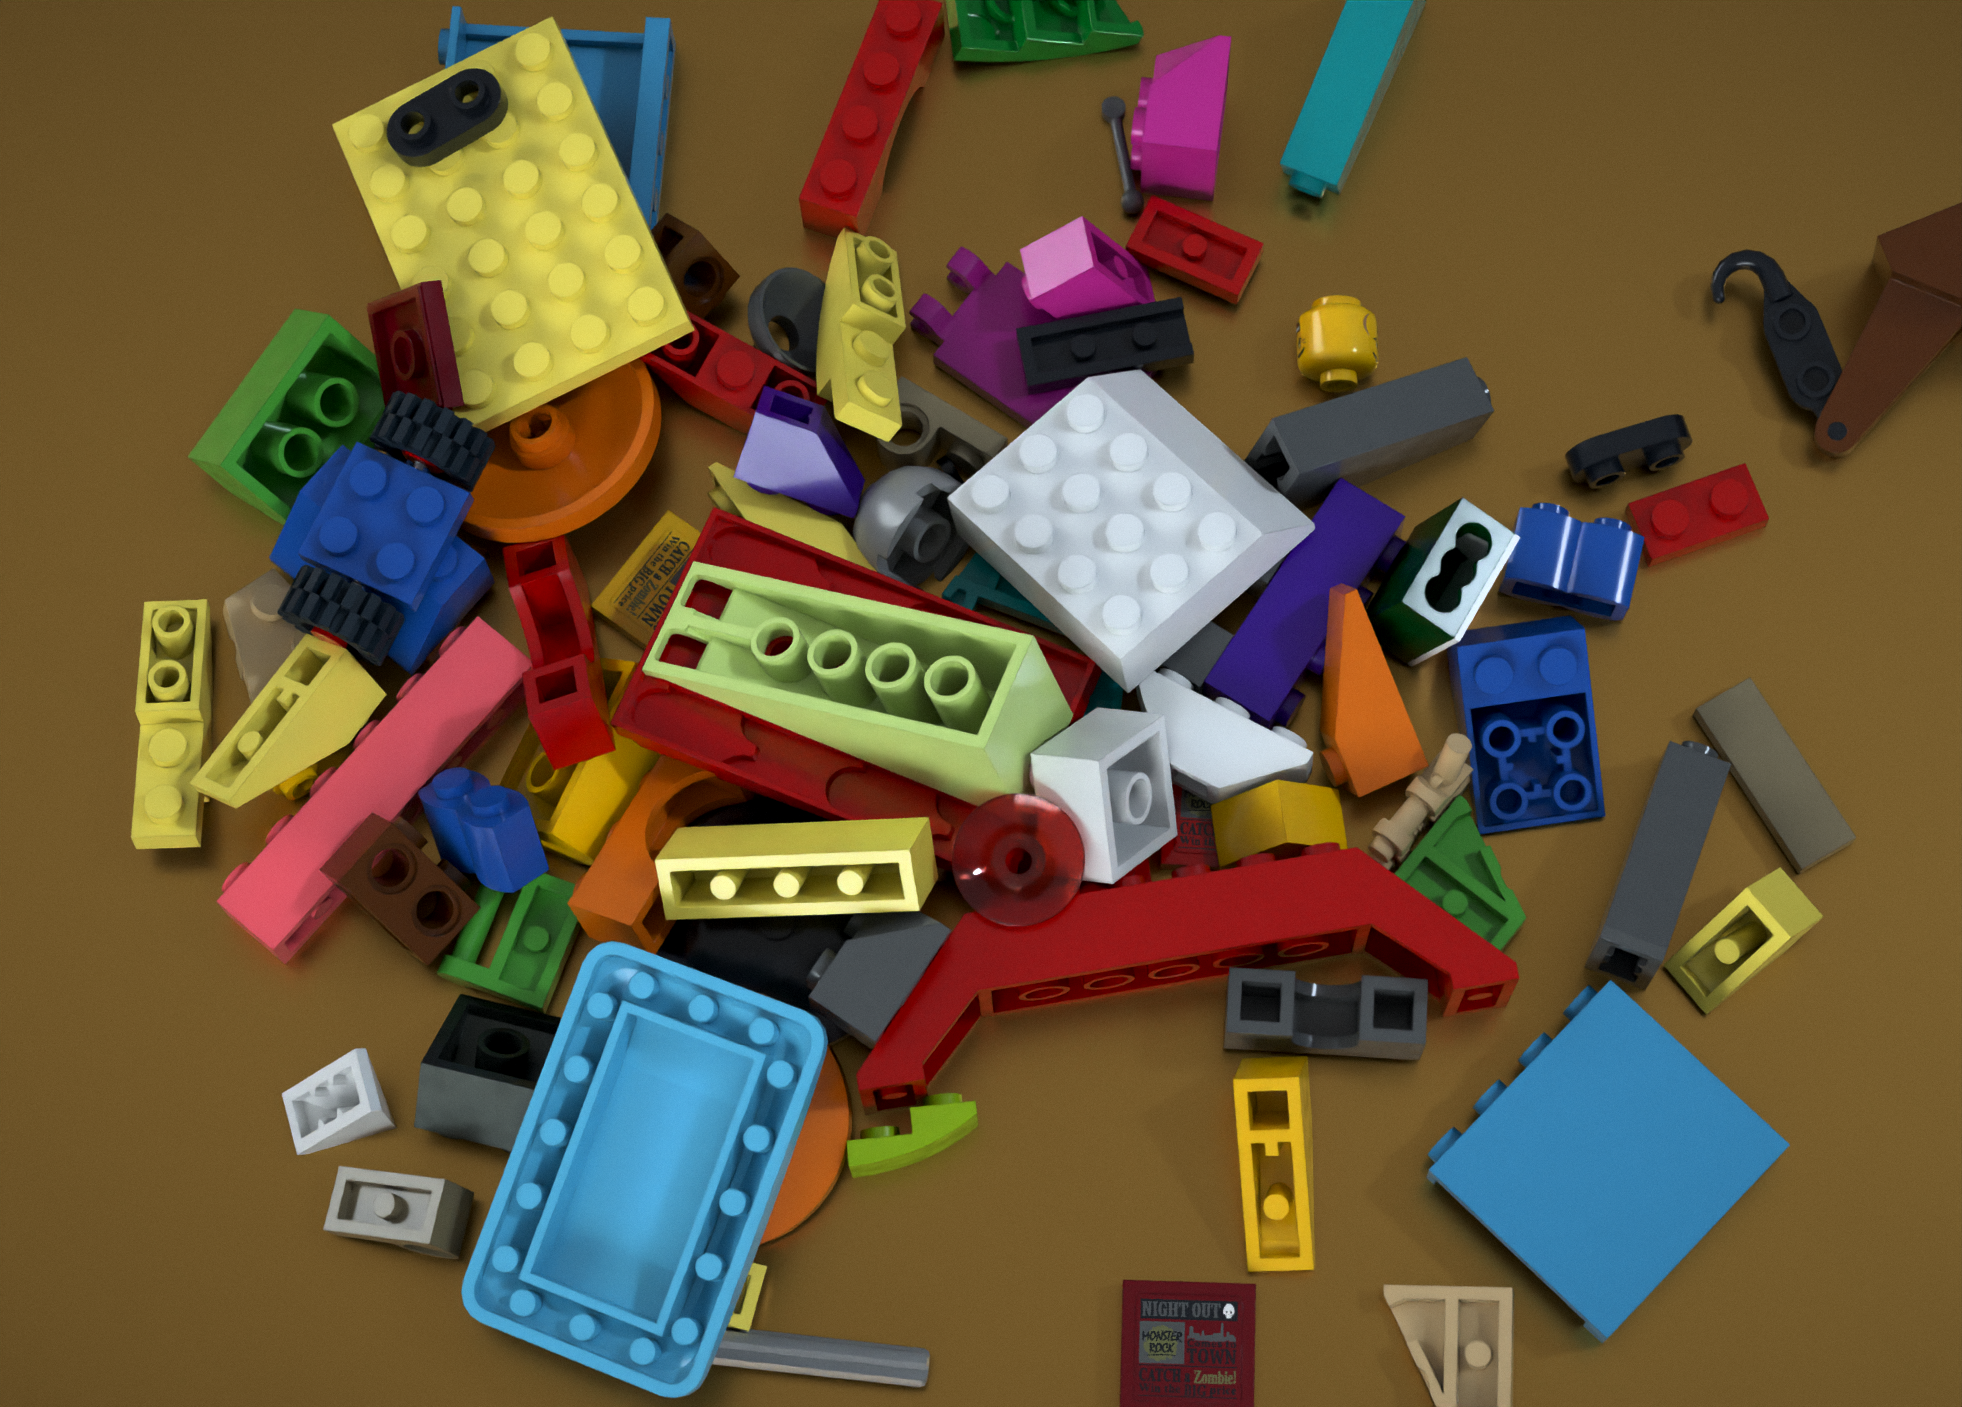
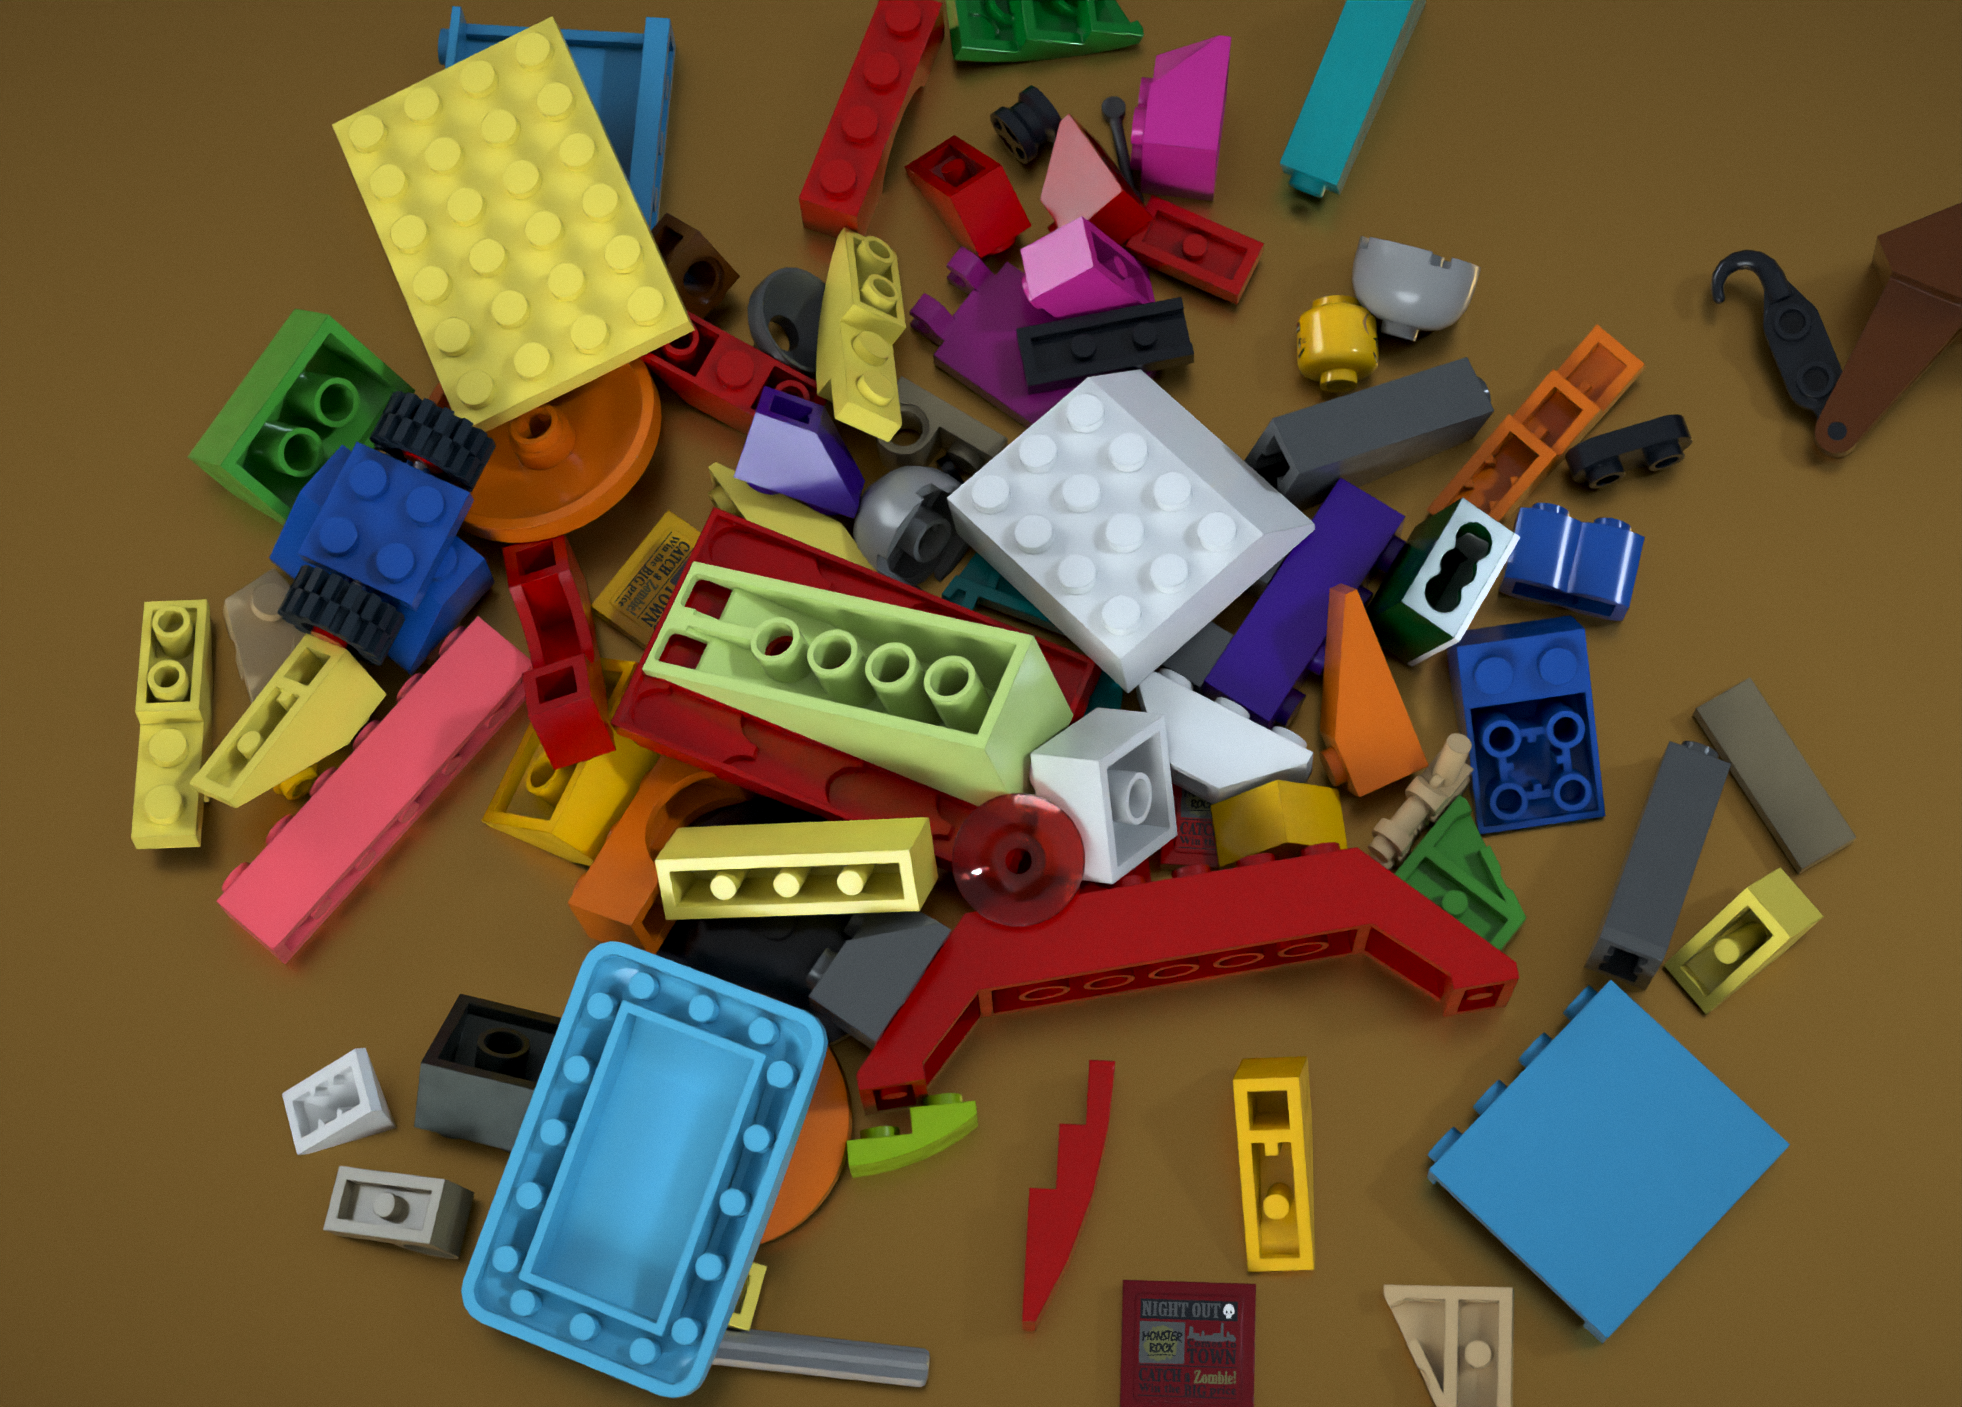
reddish brown brick [320,812,481,966] -> none
dark red tile [366,280,464,410] -> none
black plate [387,68,508,167] -> none
blue brick [418,767,549,893] -> none
bright green plate [437,873,581,1014] -> none
dark grey arch [1224,967,1428,1060] -> none
red plate [1625,463,1769,568] -> none
none -> red slope [904,135,1032,259]
none -> black wheel [990,85,1062,164]
none -> red slope [1022,1060,1116,1331]
none -> slope [1040,114,1153,246]
none -> light grey cylinder [1351,236,1481,341]
none -> orange slope [1426,325,1646,524]

